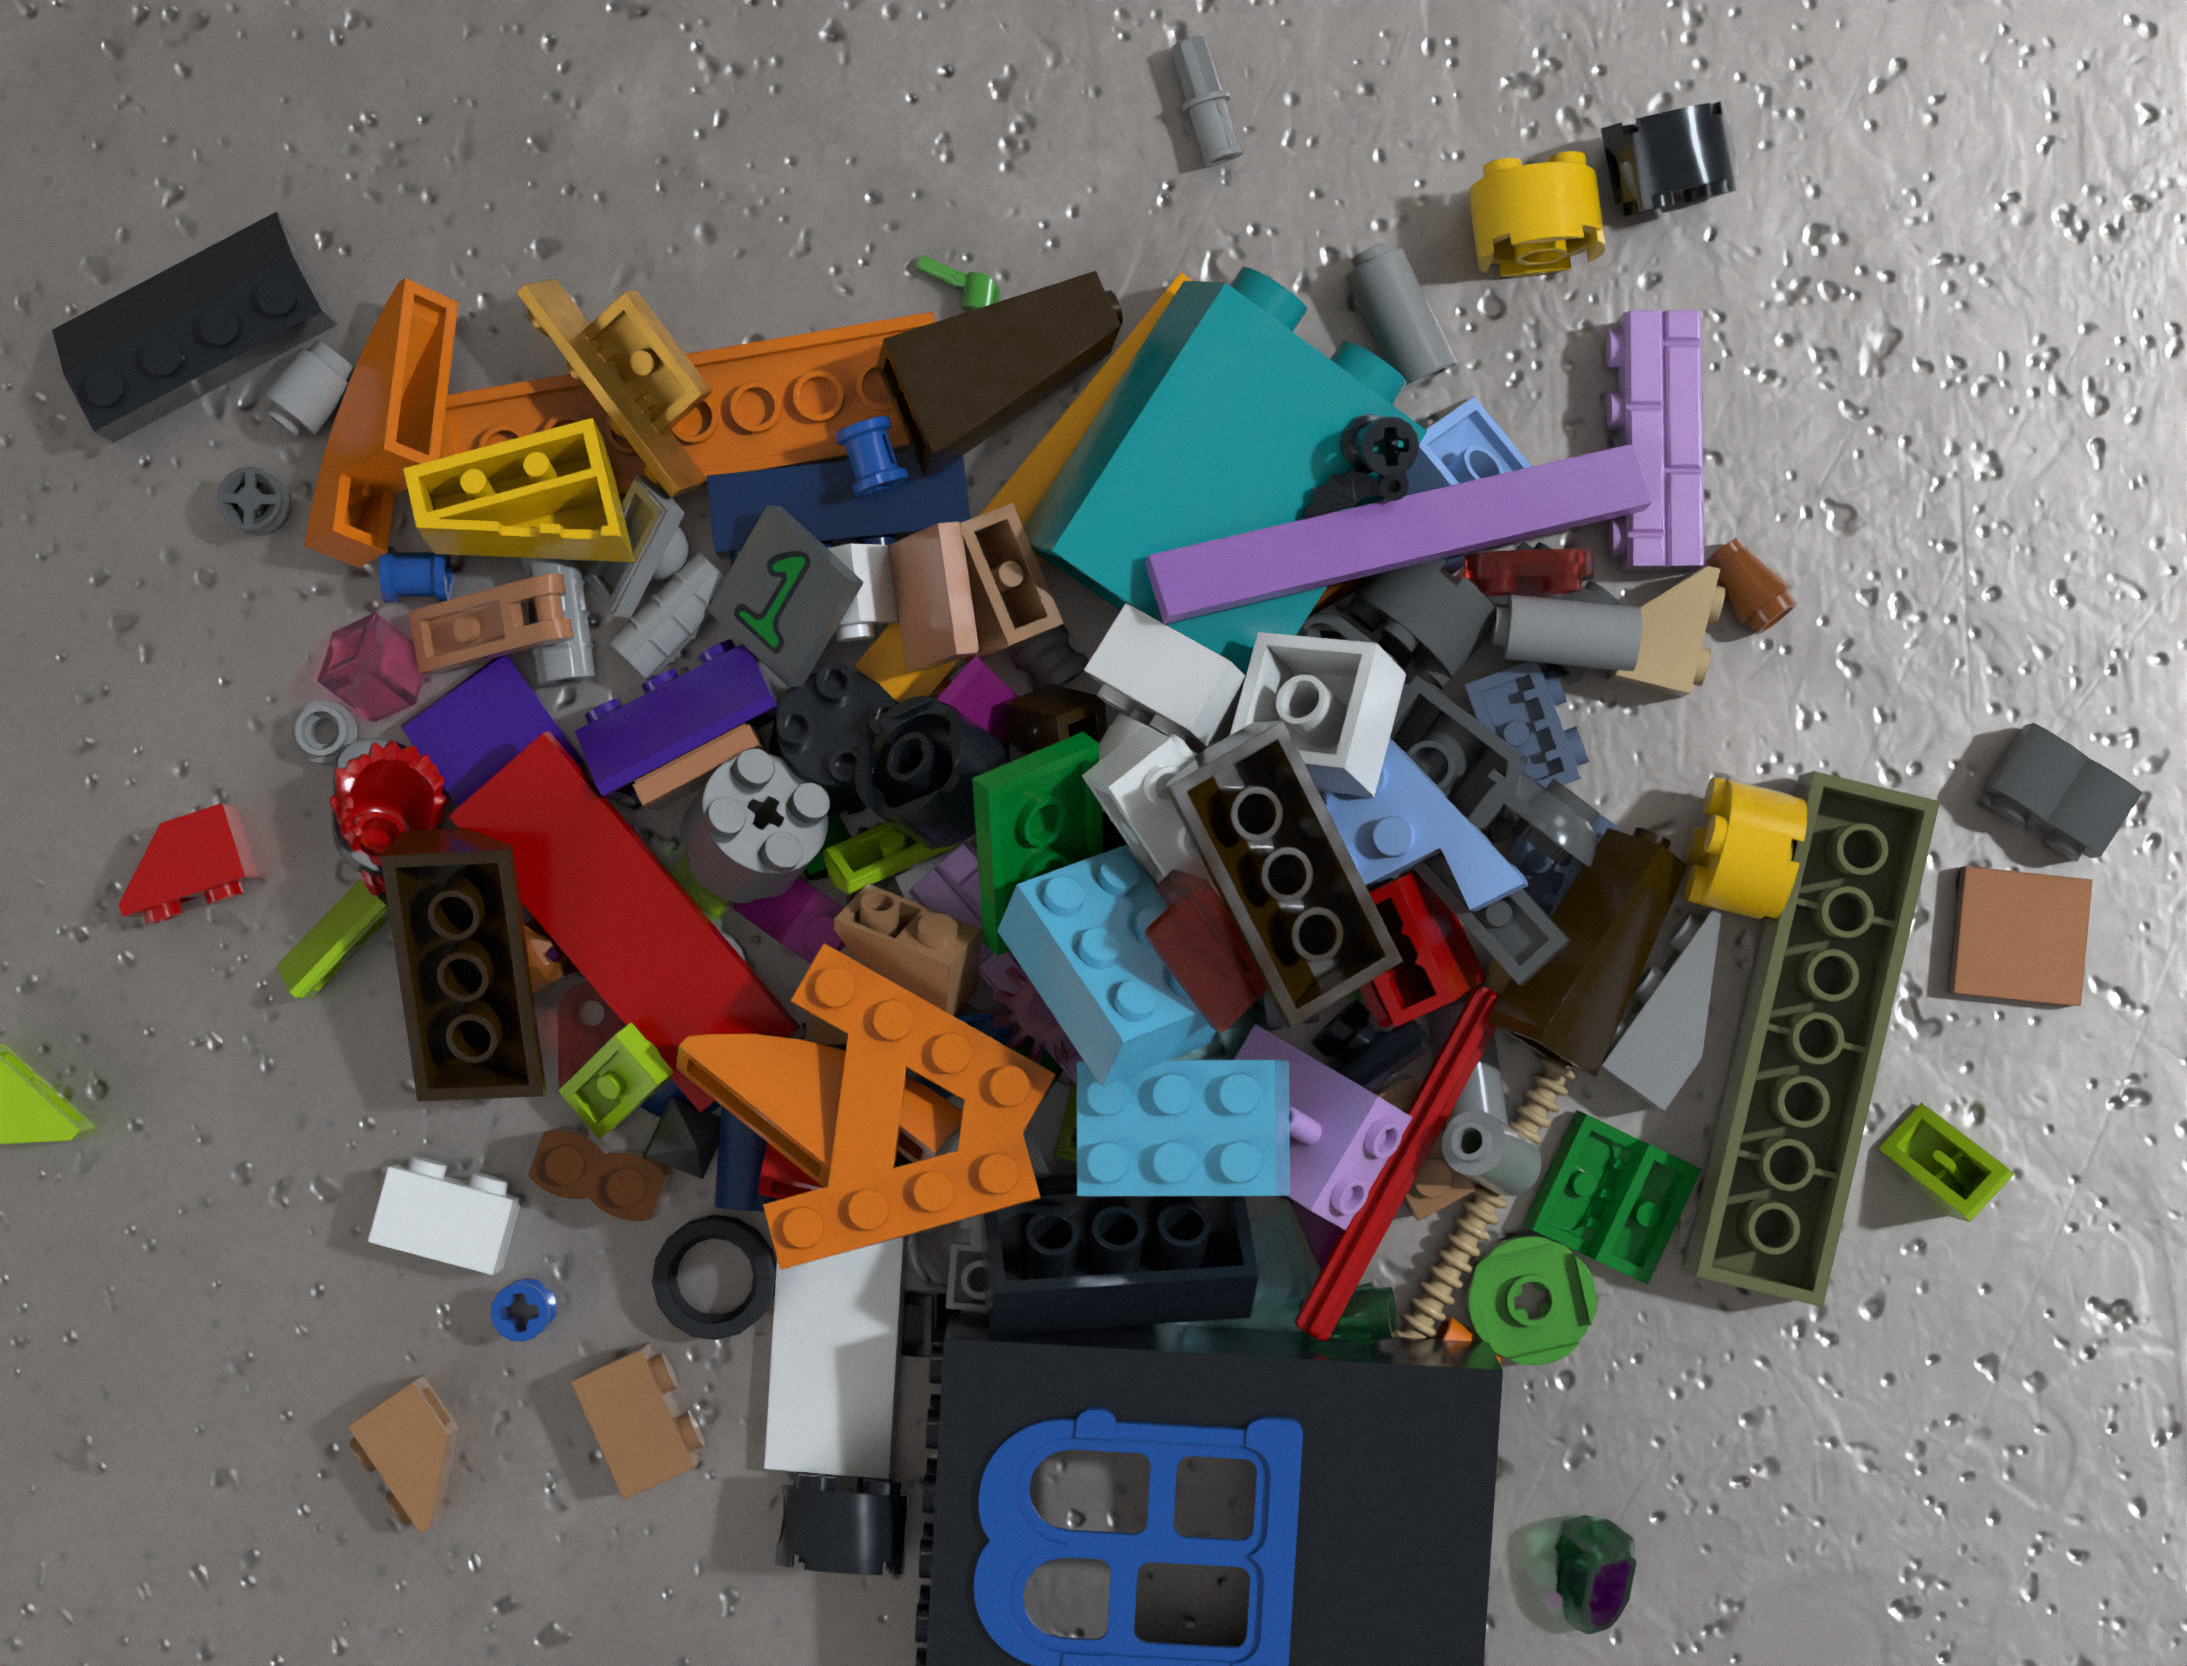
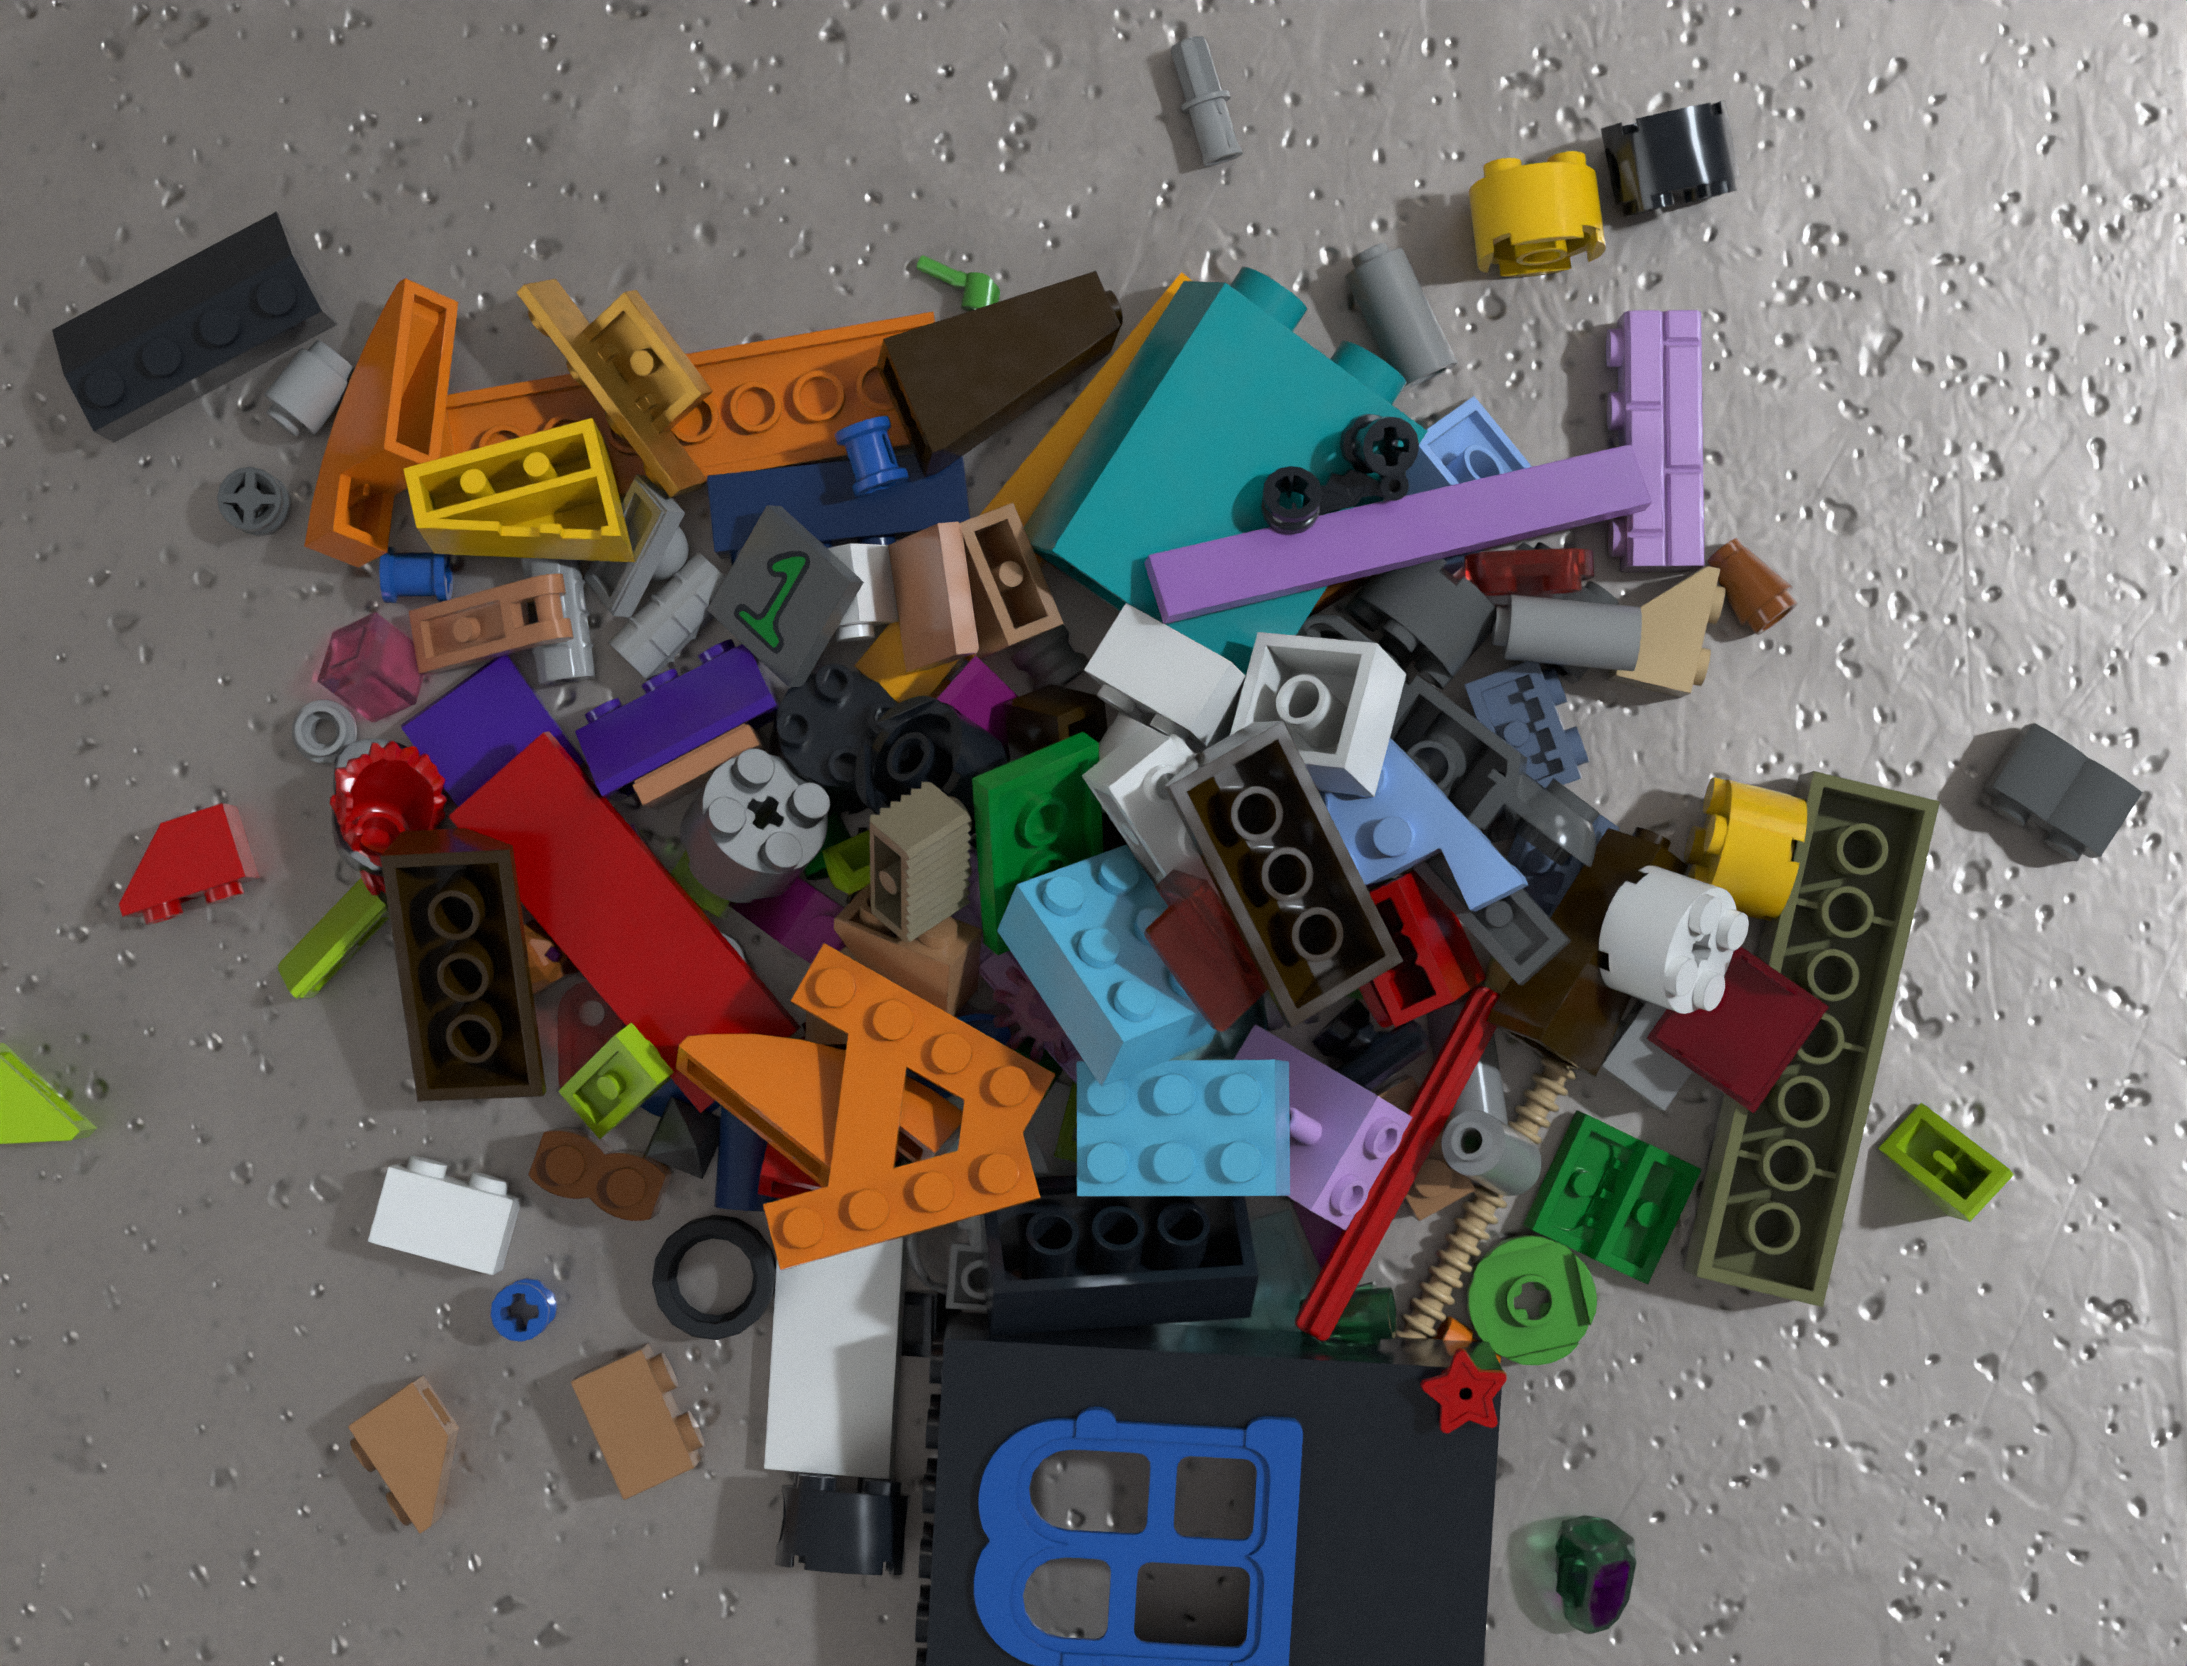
nougat tile [1949,866,2093,1006] -> none
none -> dark tan brick [869,782,972,943]
none -> black bush [1261,466,1322,534]
none -> red plate [1420,1348,1507,1433]
none -> white brick [1599,866,1749,1014]
none -> dark red piece [1646,946,1829,1113]

